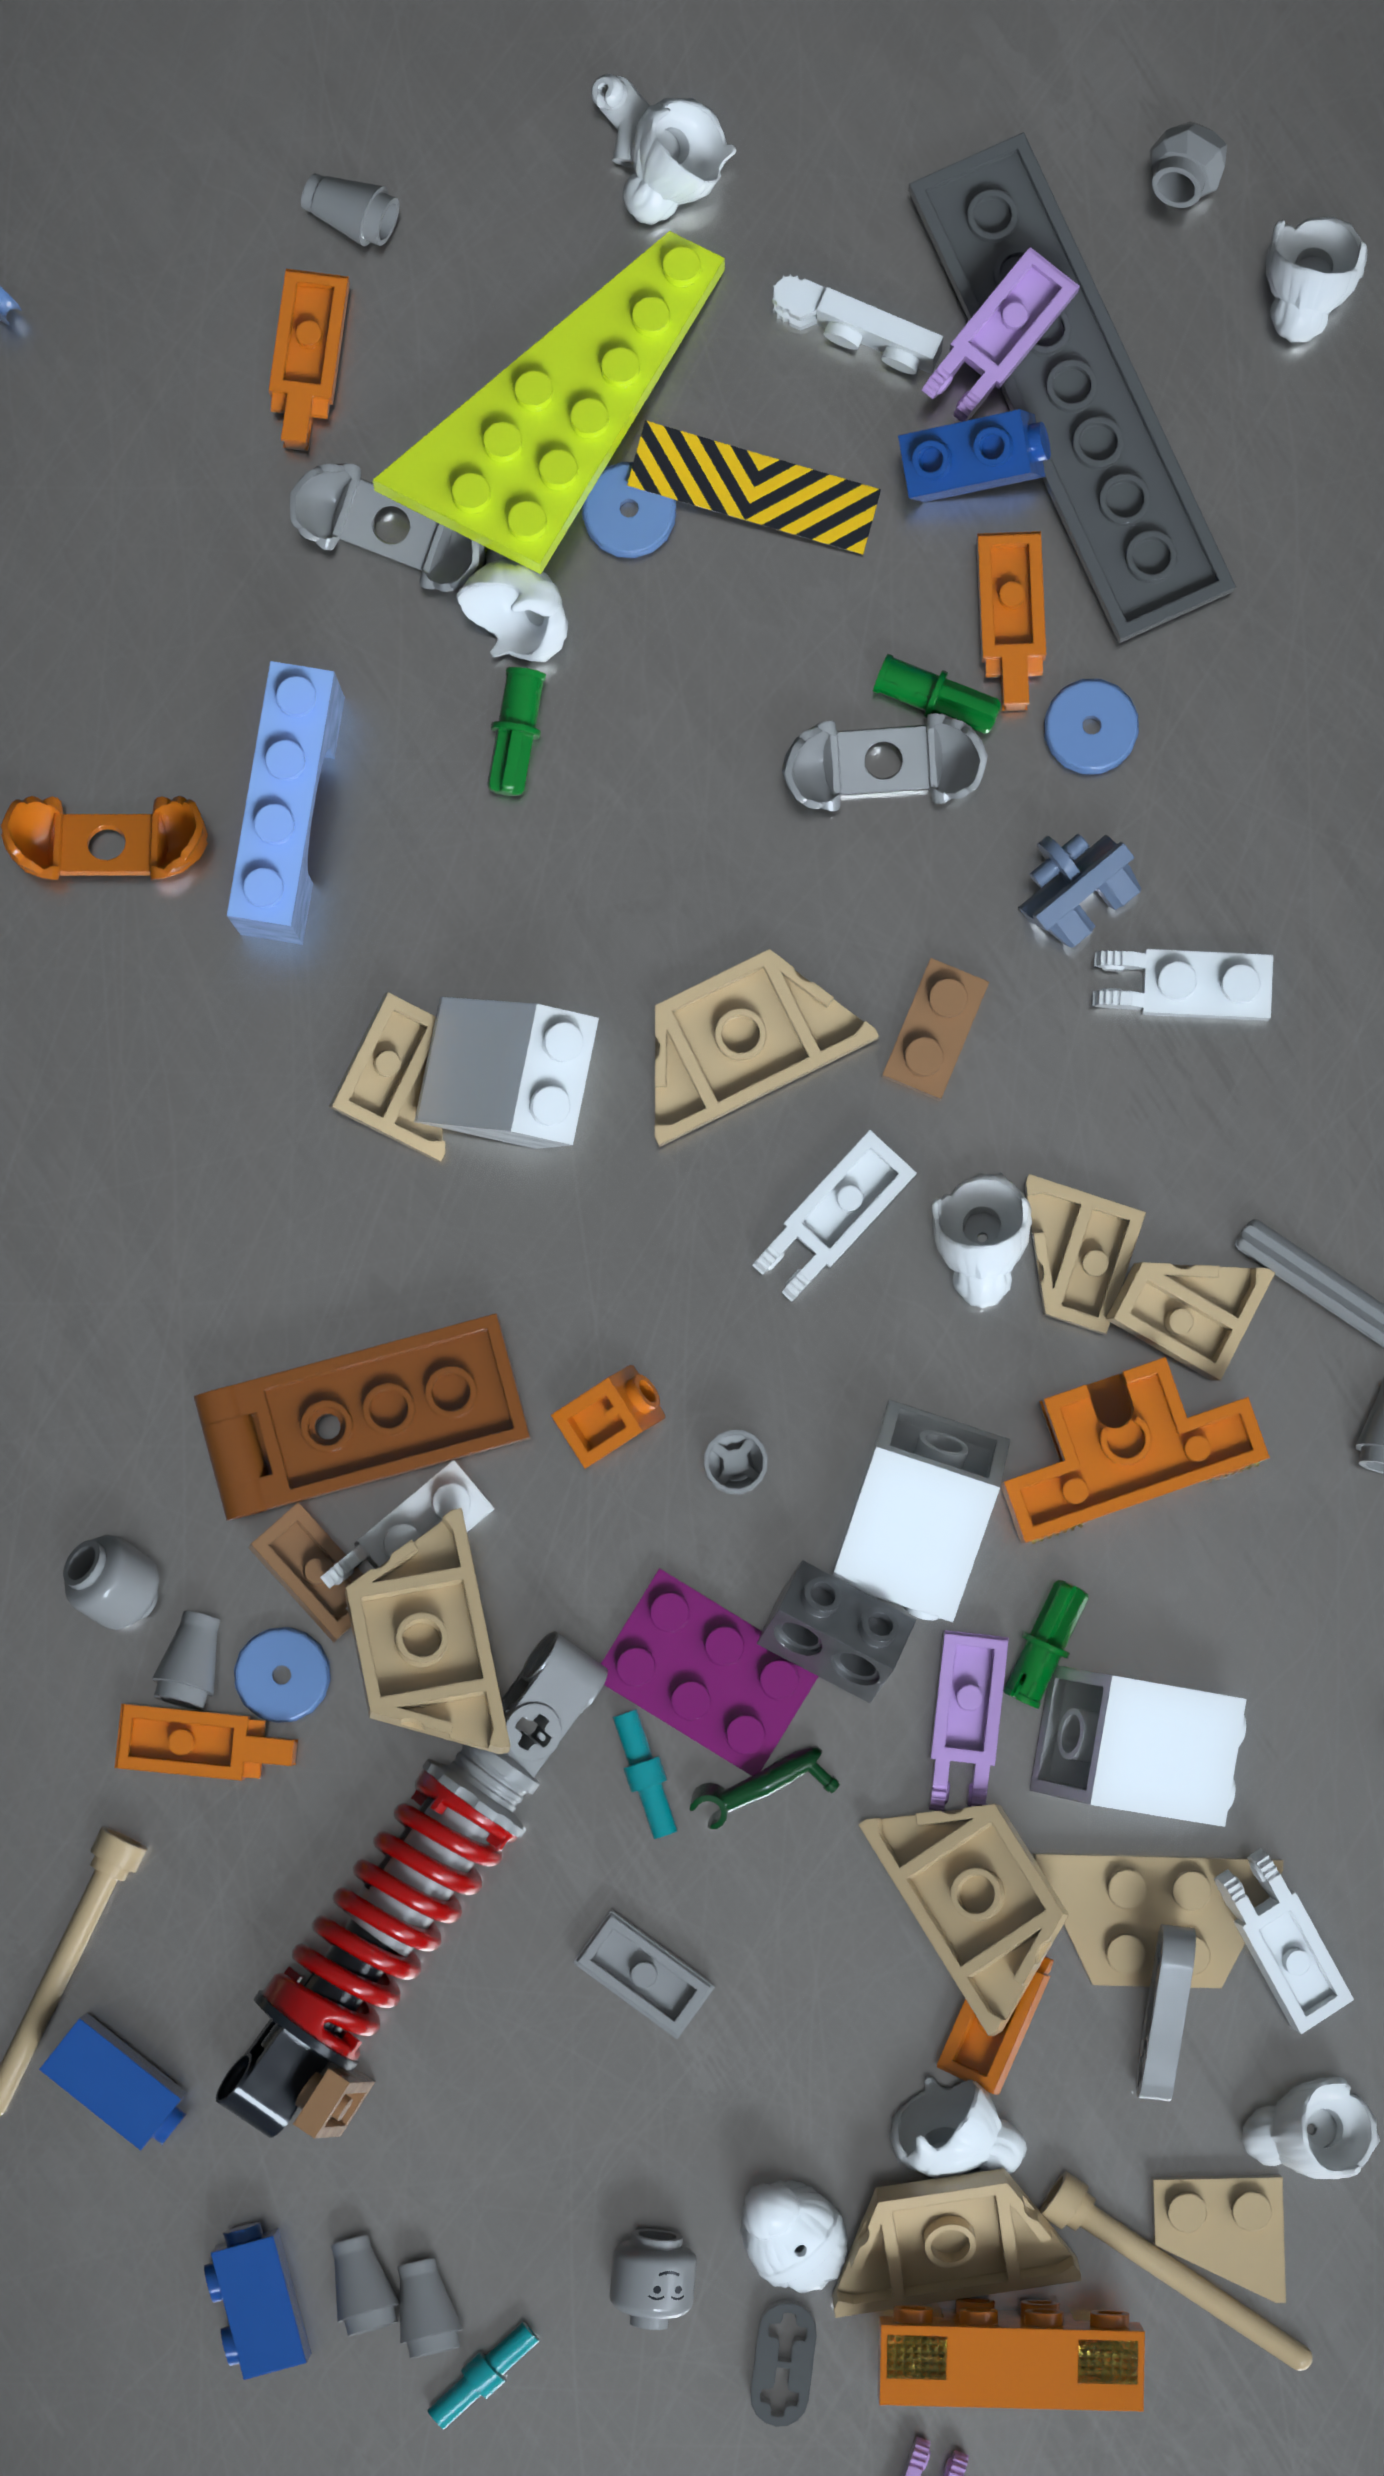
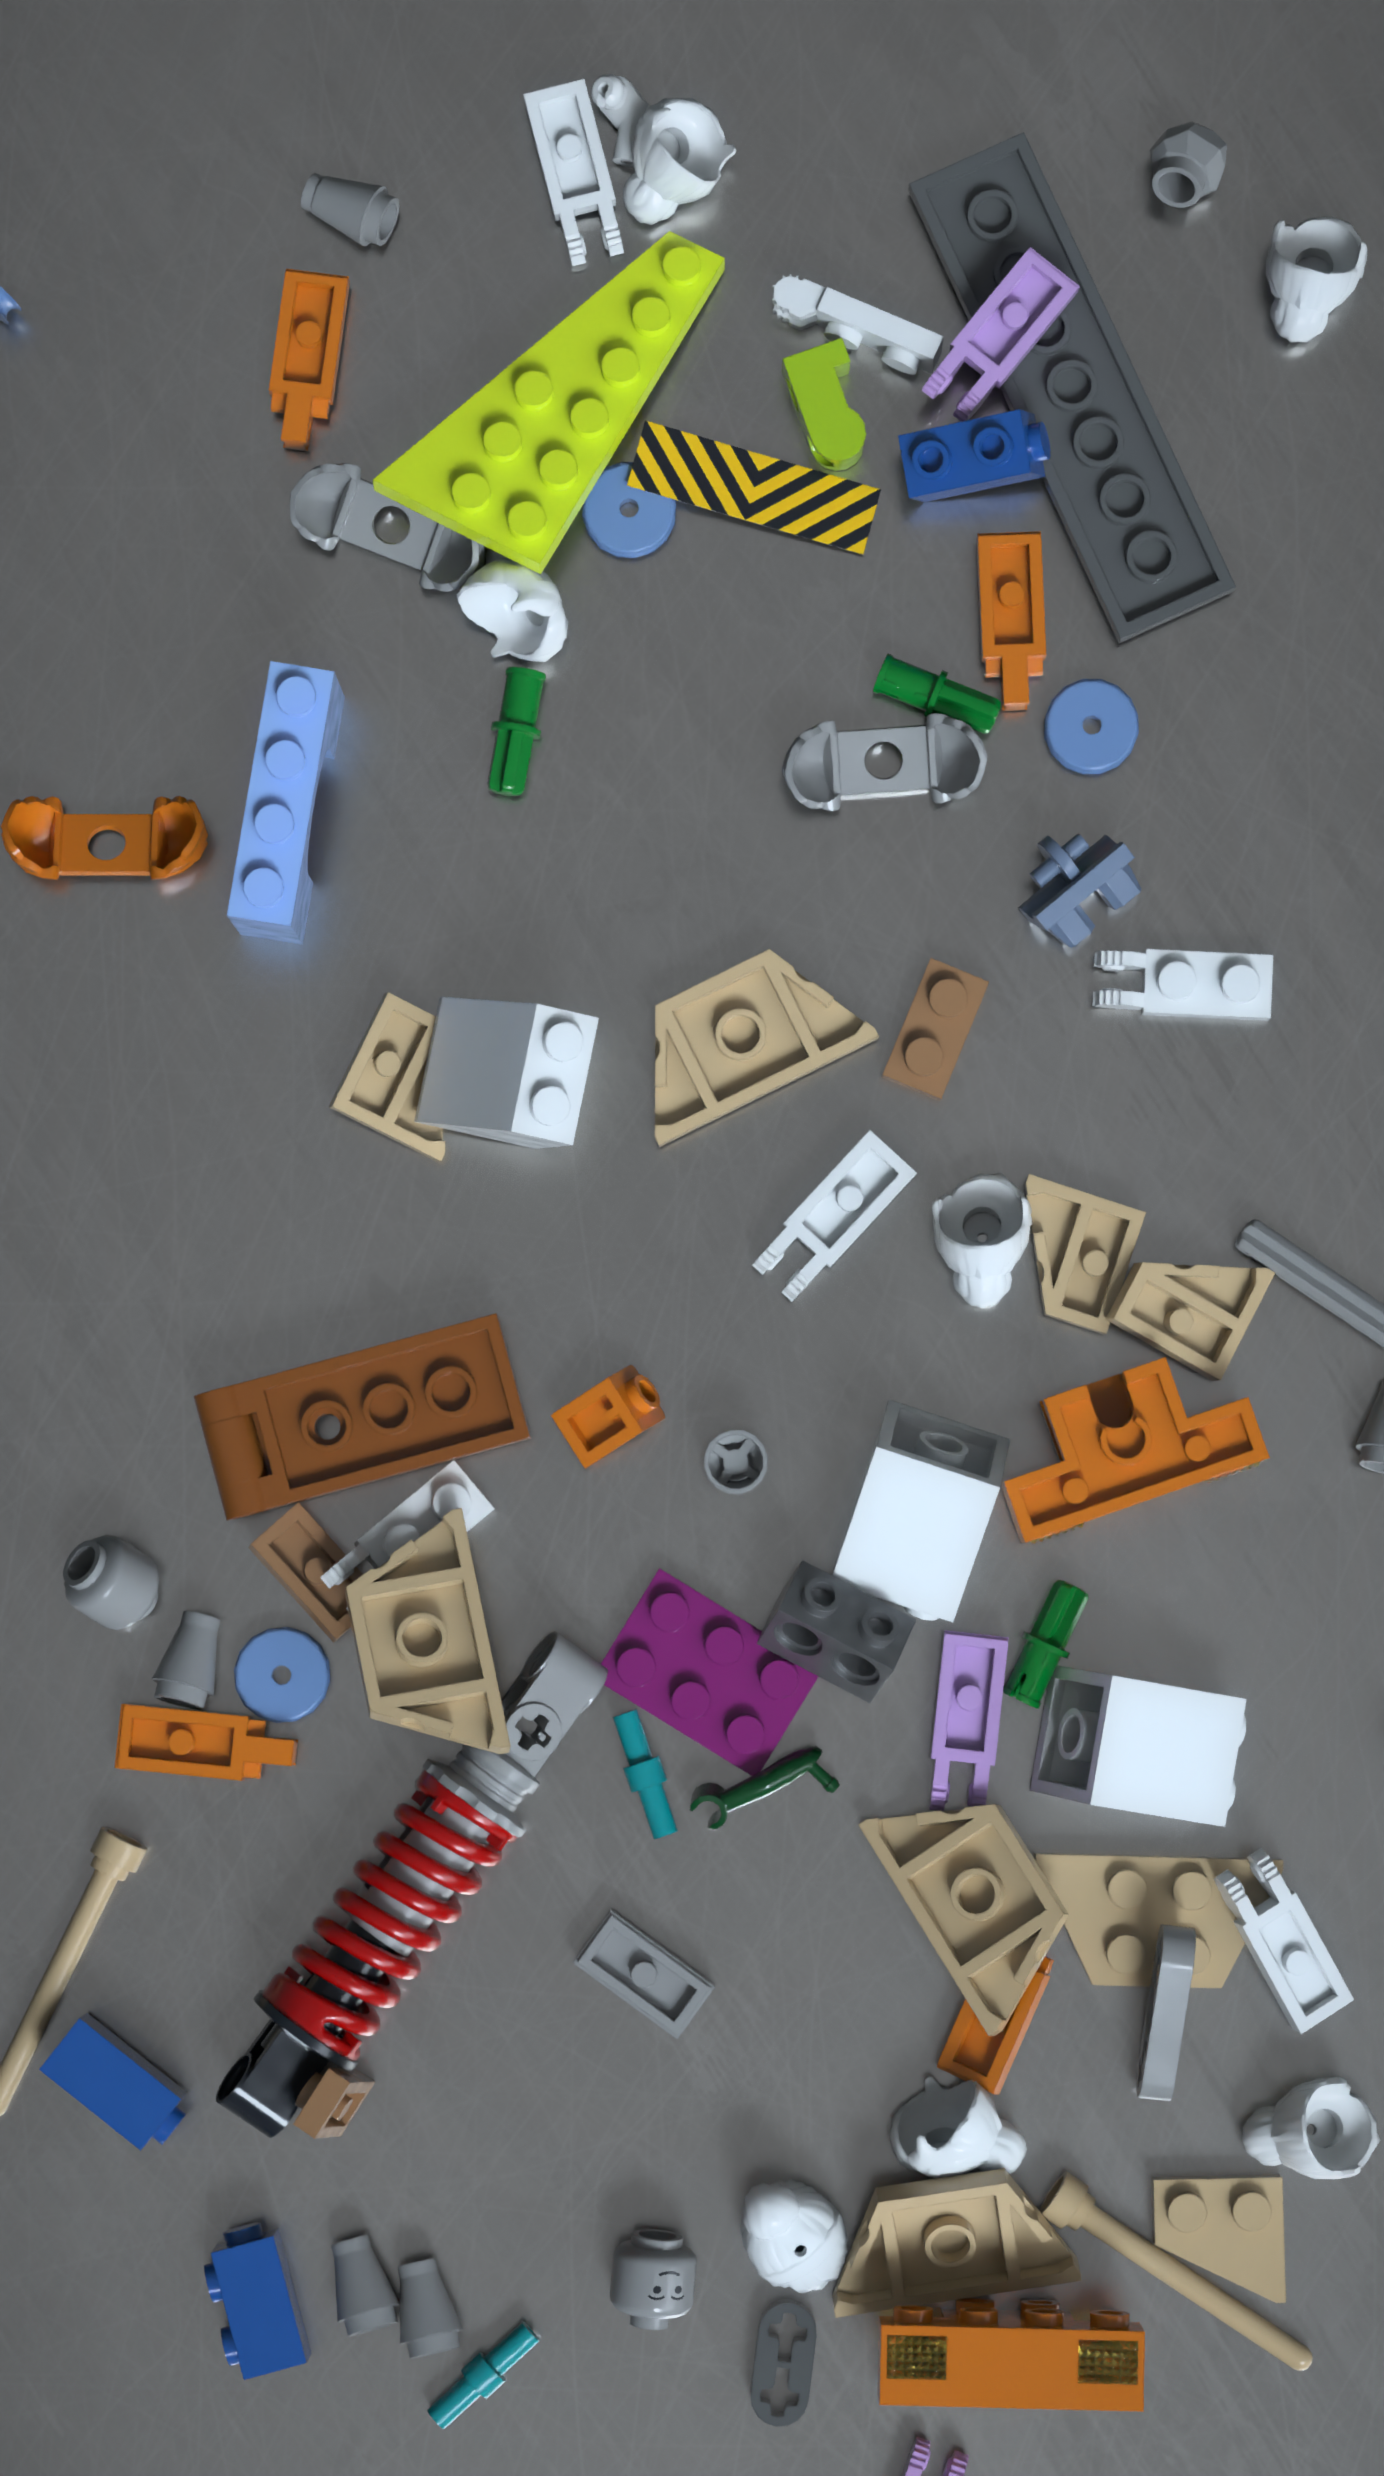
none -> white hinge [523,79,624,266]
none -> lime leg [781,338,866,471]

